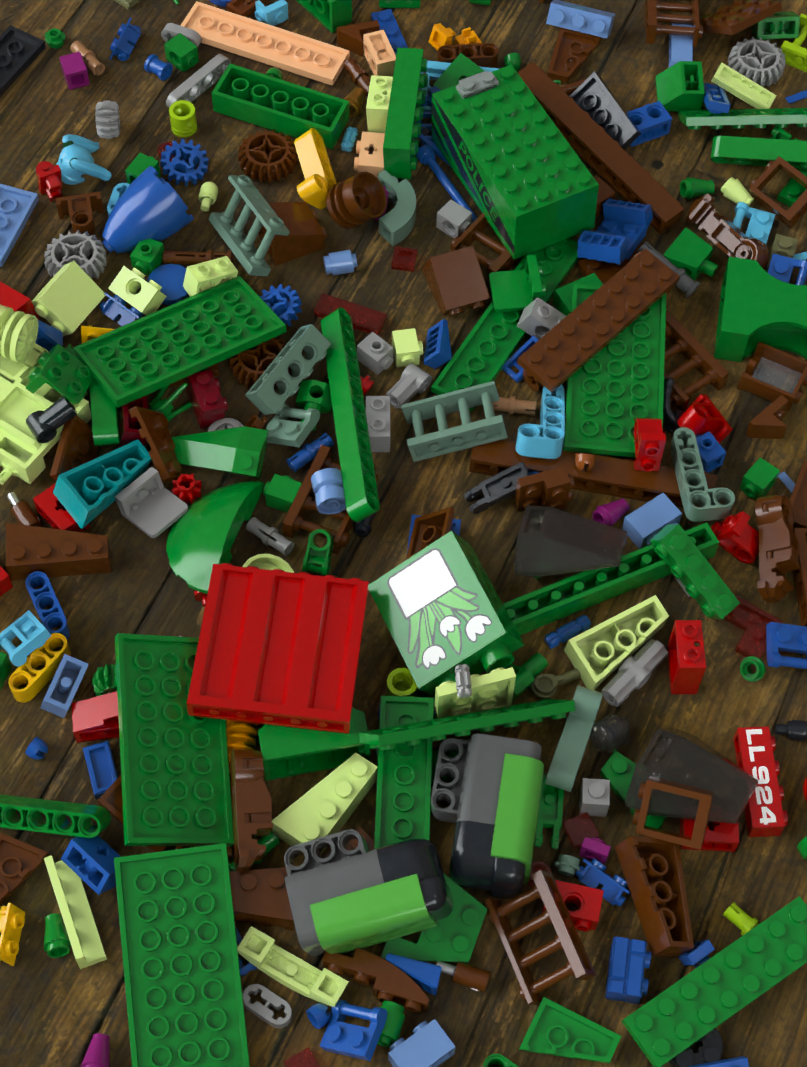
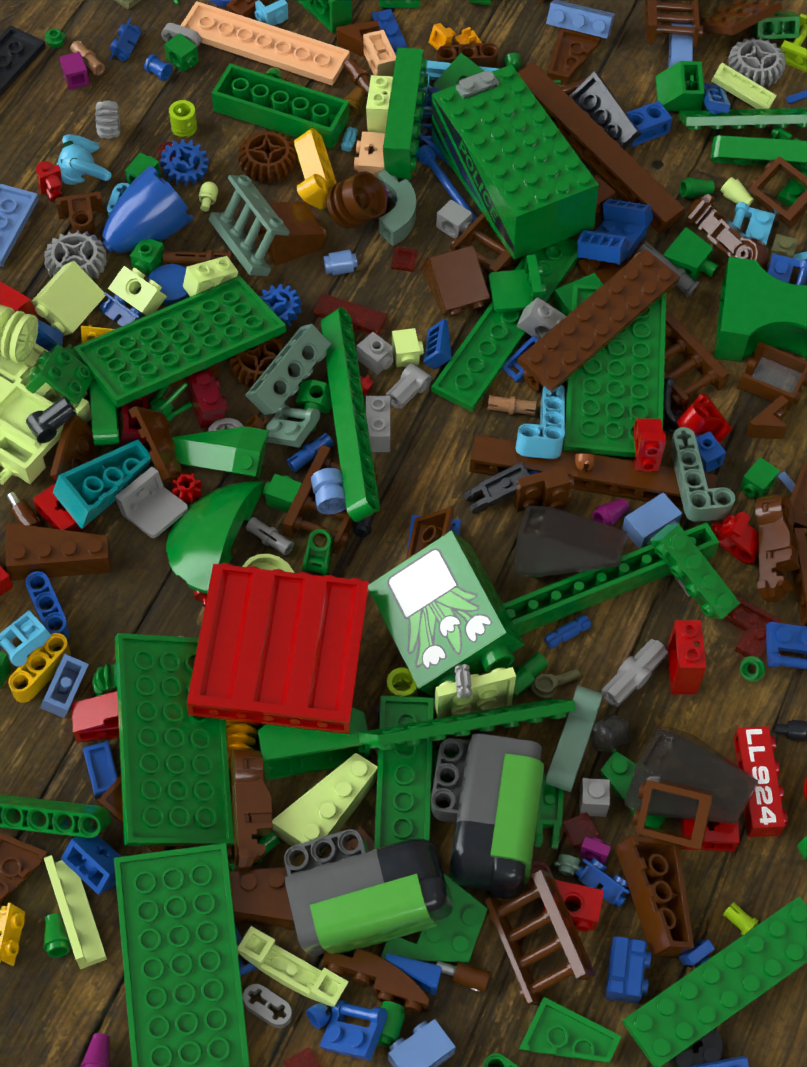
blue hinge [25,737,49,760] -> none
light grey beam [166,54,231,110] -> none
sand green fence [401,381,508,462] -> none
yellowish green wedge [564,595,669,690] -> none

